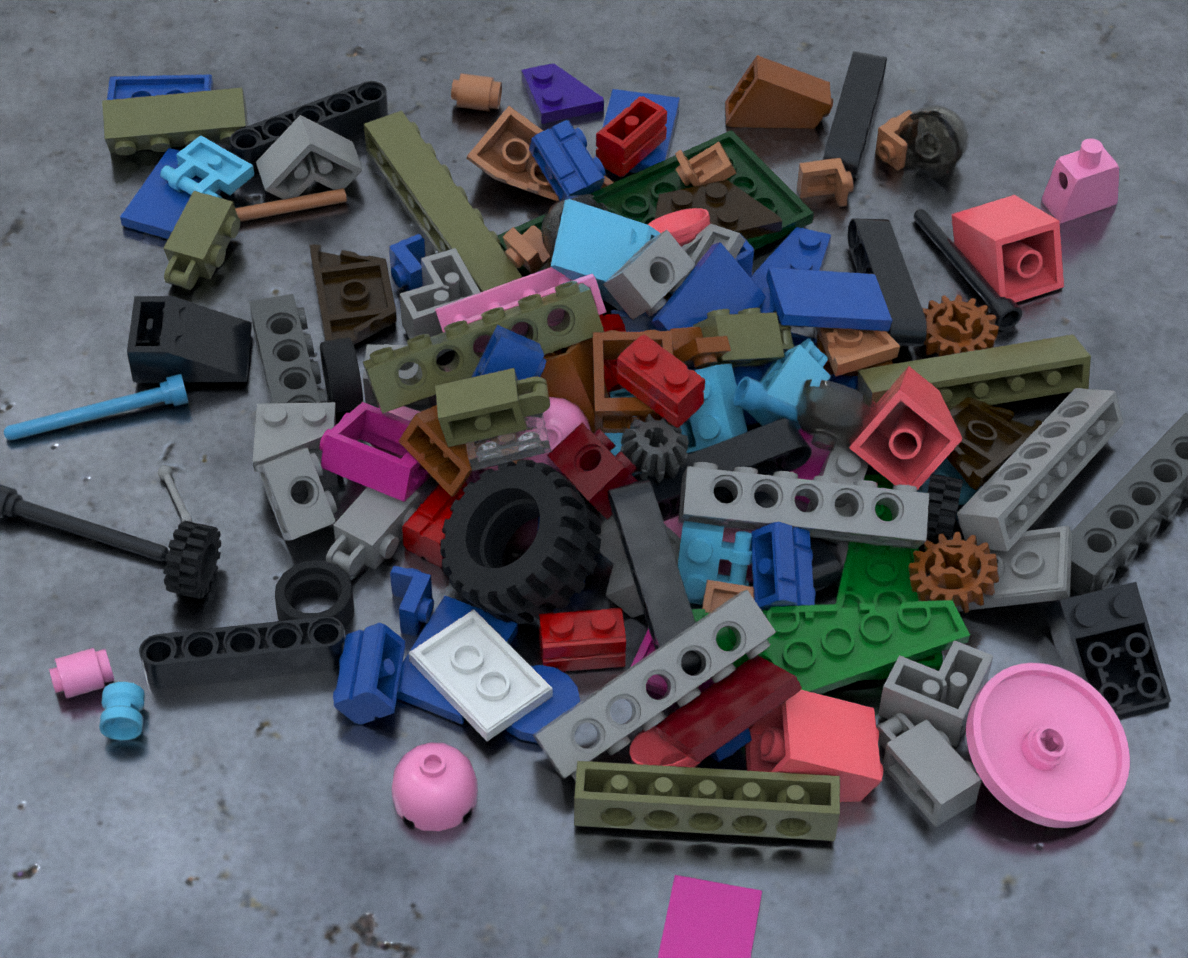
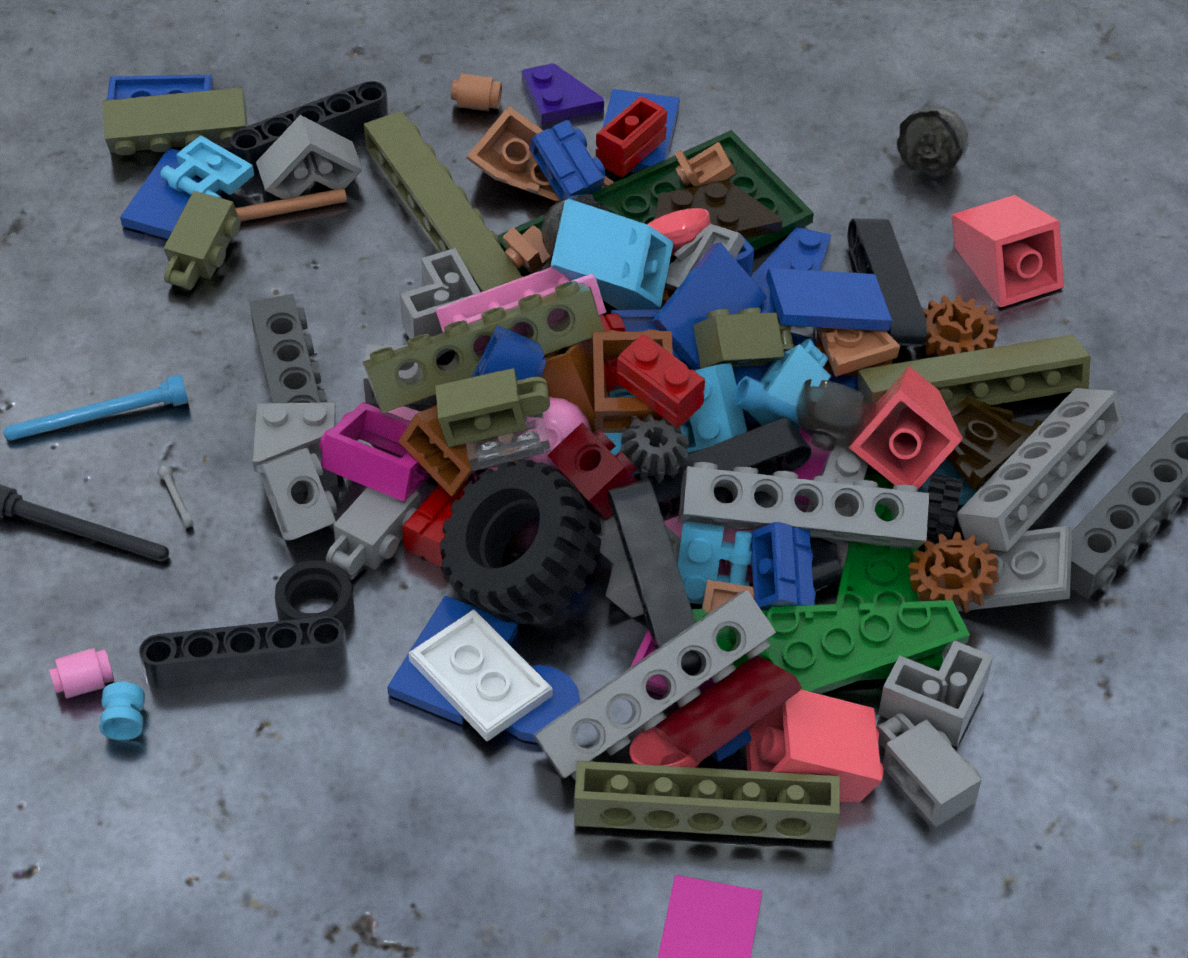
black slope [127,296,252,383] -> none
black tyre [163,521,221,599] -> none
dark brown wing [309,244,397,345] -> none
black tyre [320,337,363,413] -> none
blue brick [333,622,405,725] -> none
blue bracket [389,234,426,292] -> none
blue bracket [390,566,434,637] -> none
bright pink cylinder [391,742,478,831] -> none
red brick [539,608,626,671] -> none
light grey brick [603,230,696,319] -> none
dark orange bracket [668,327,731,369] -> none
dark orange slope [725,55,833,129] -> none
nougat bracket [797,158,853,207] -> none
black beam [823,51,887,178] -> none
nougat bracket [875,110,918,171] -> none
black piece [914,209,1022,331] -> none
bright pink dish [966,663,1130,828] -> none
bright pink torso [1041,138,1119,224] -> none
black slope [1044,582,1171,715] -> none

